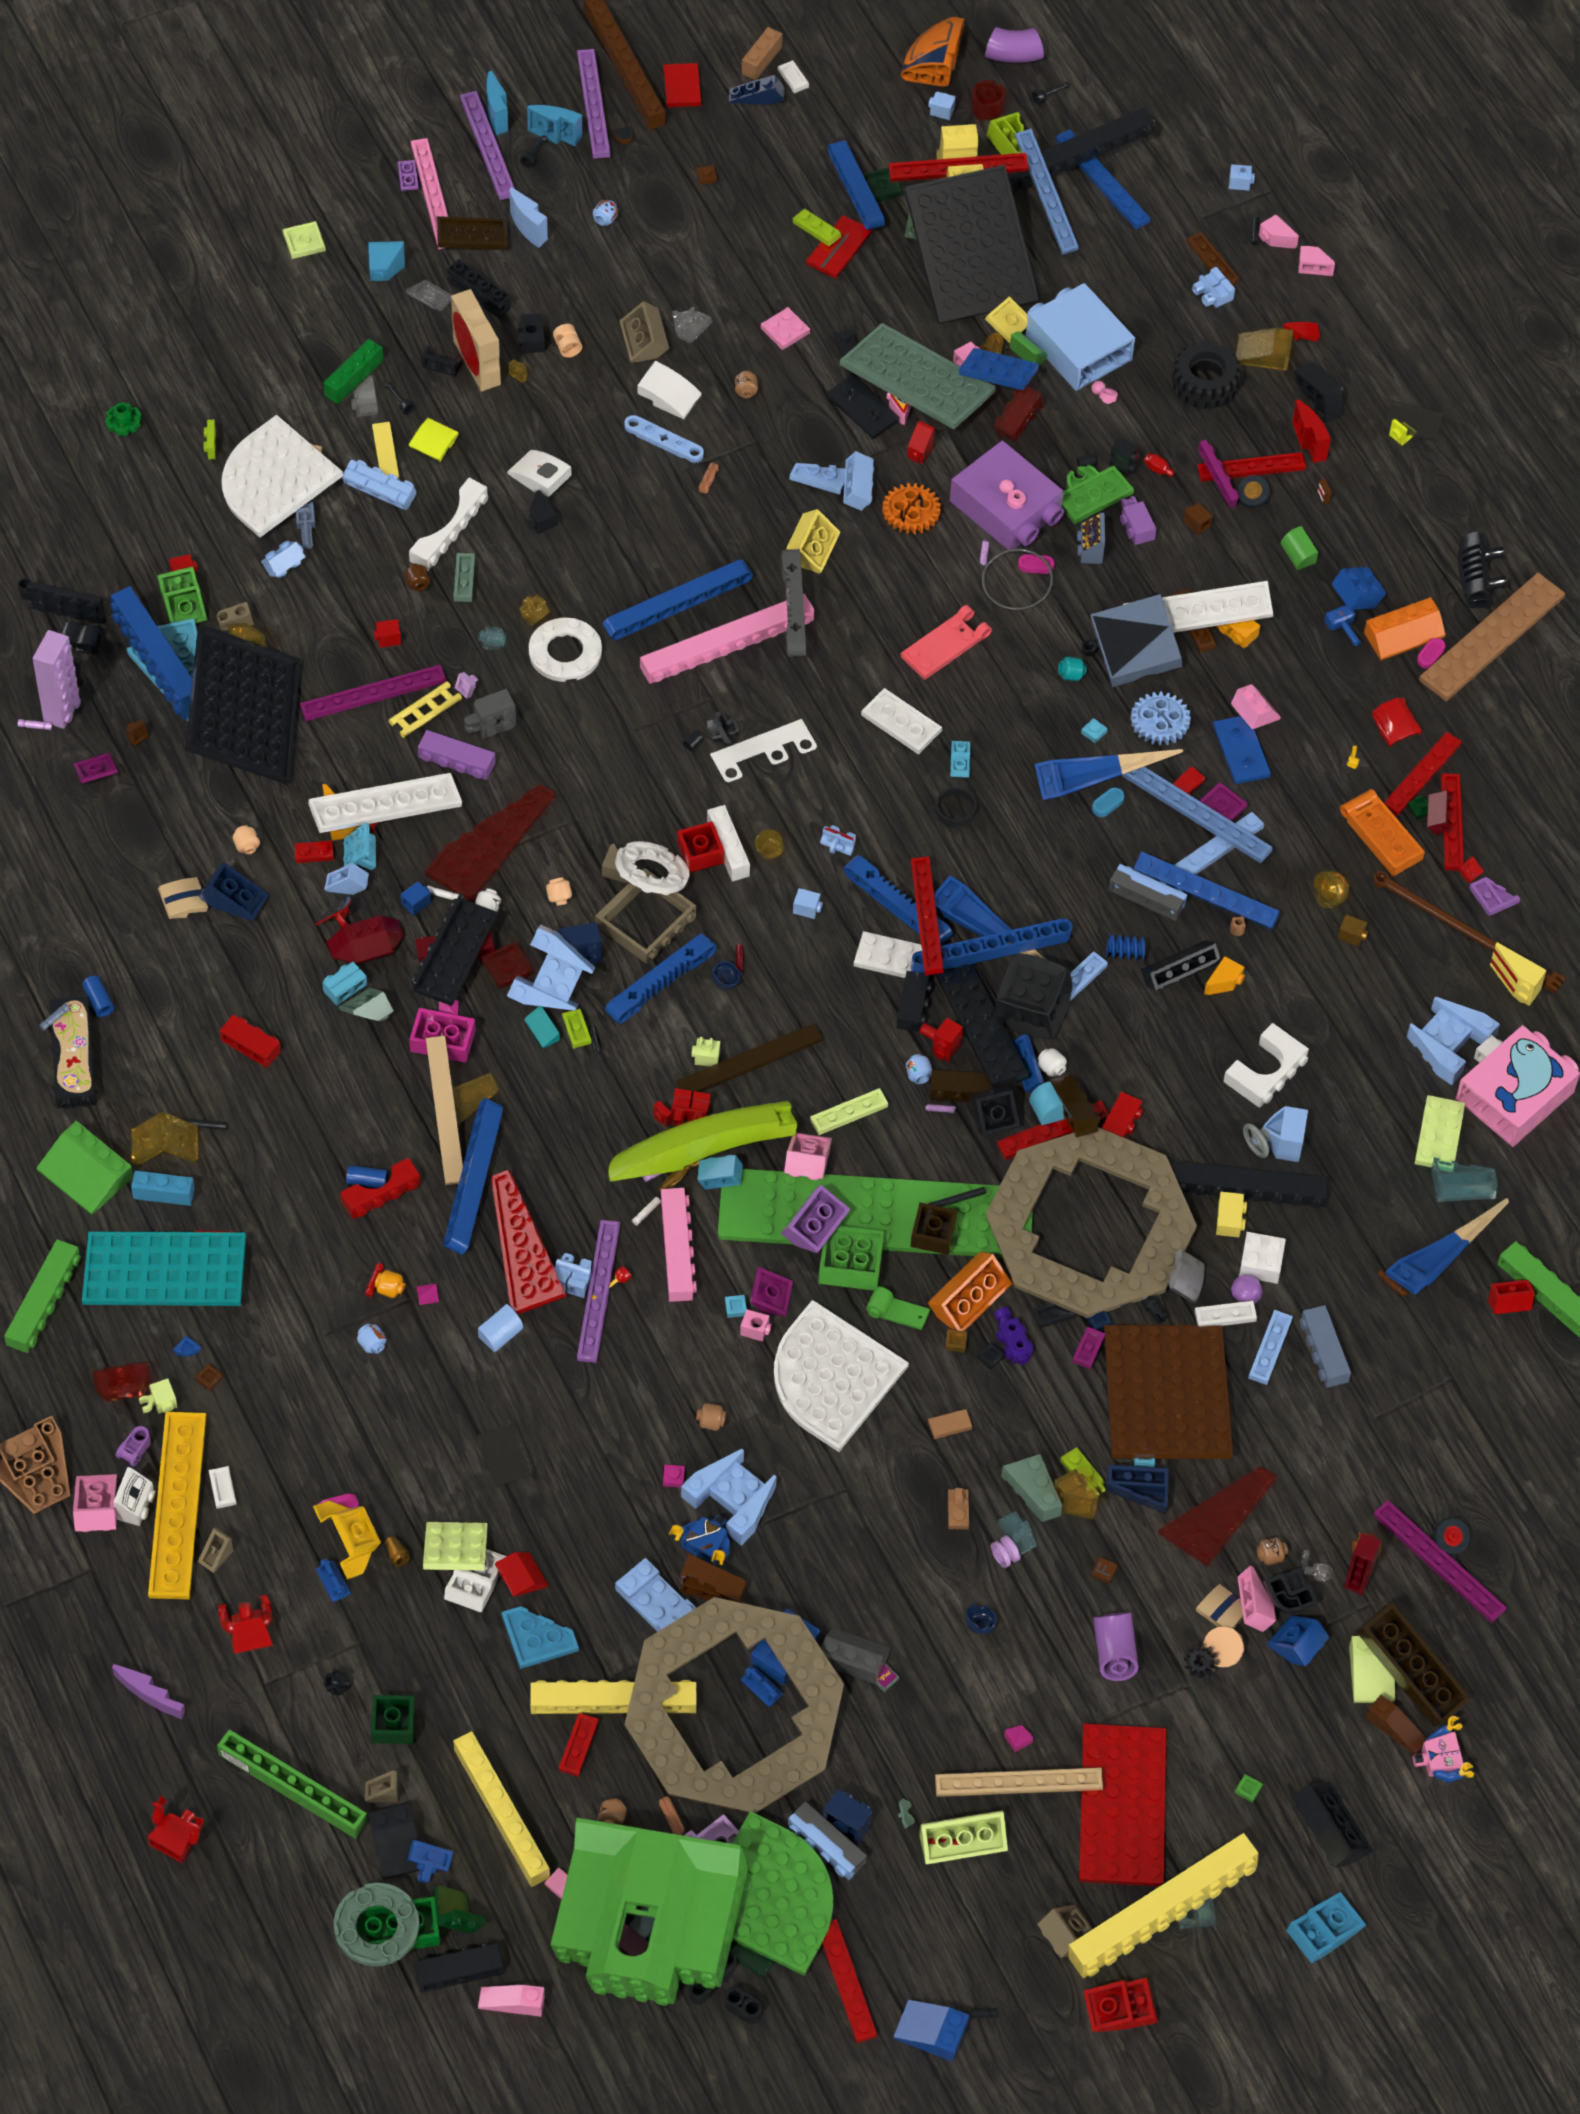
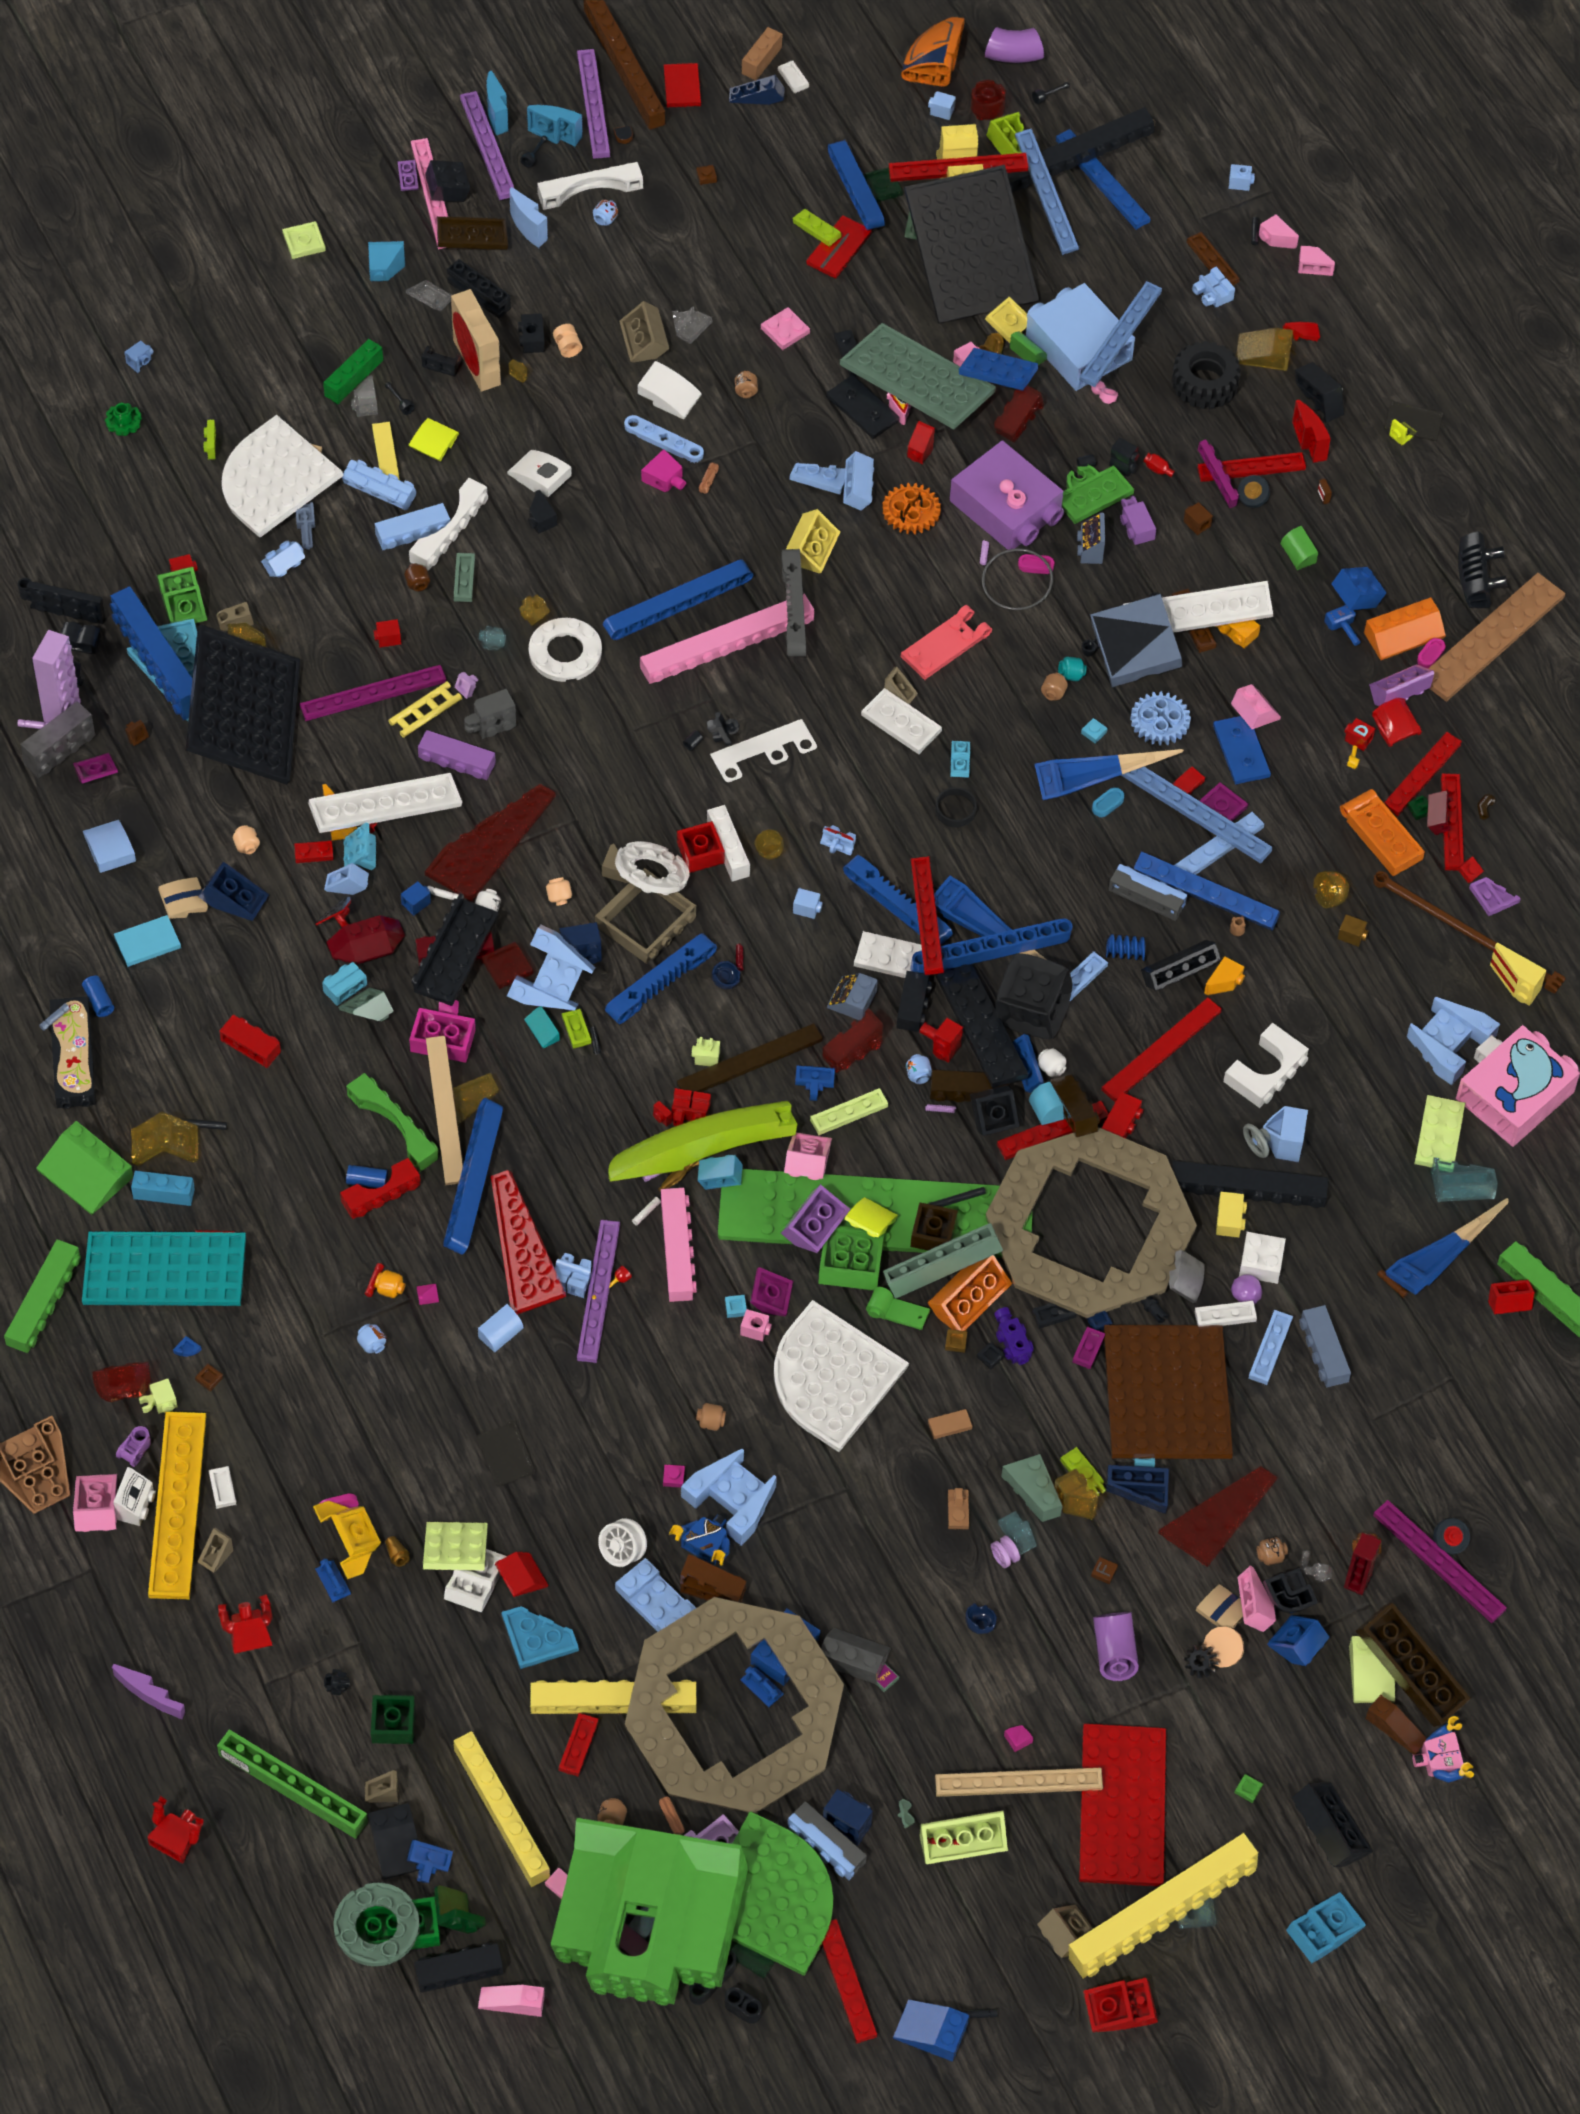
none -> flat silver brick [20,701,95,778]
none -> light blue slope [83,820,136,873]
none -> medium azure tile [114,915,181,967]
none -> medium blue brick [125,341,153,373]
none -> bright green arch [346,1073,438,1172]
none -> light blue brick [375,503,450,550]
none -> black brick [425,160,470,202]
none -> white arch [537,162,643,210]
none -> white wheel [598,1518,647,1567]
none -> dark pink torso [641,449,686,492]
none -> blue hinge [795,1066,835,1101]
none -> clear red wedge [822,1008,883,1073]
none -> sand blue slope [827,973,878,1021]
none -> neon yellow slope [845,1197,898,1237]
none -> sand green brick [883,1223,1003,1299]
none -> dark tan slope [884,667,918,704]
none -> medium nougat head [1041,673,1068,701]
none -> medium blue tile [1079,281,1162,387]
none -> red tile [1102,998,1222,1102]
none -> red brick [1344,718,1375,751]
none -> medium lavender slope [1369,664,1434,706]
none -> dark brown arm [1477,794,1496,820]

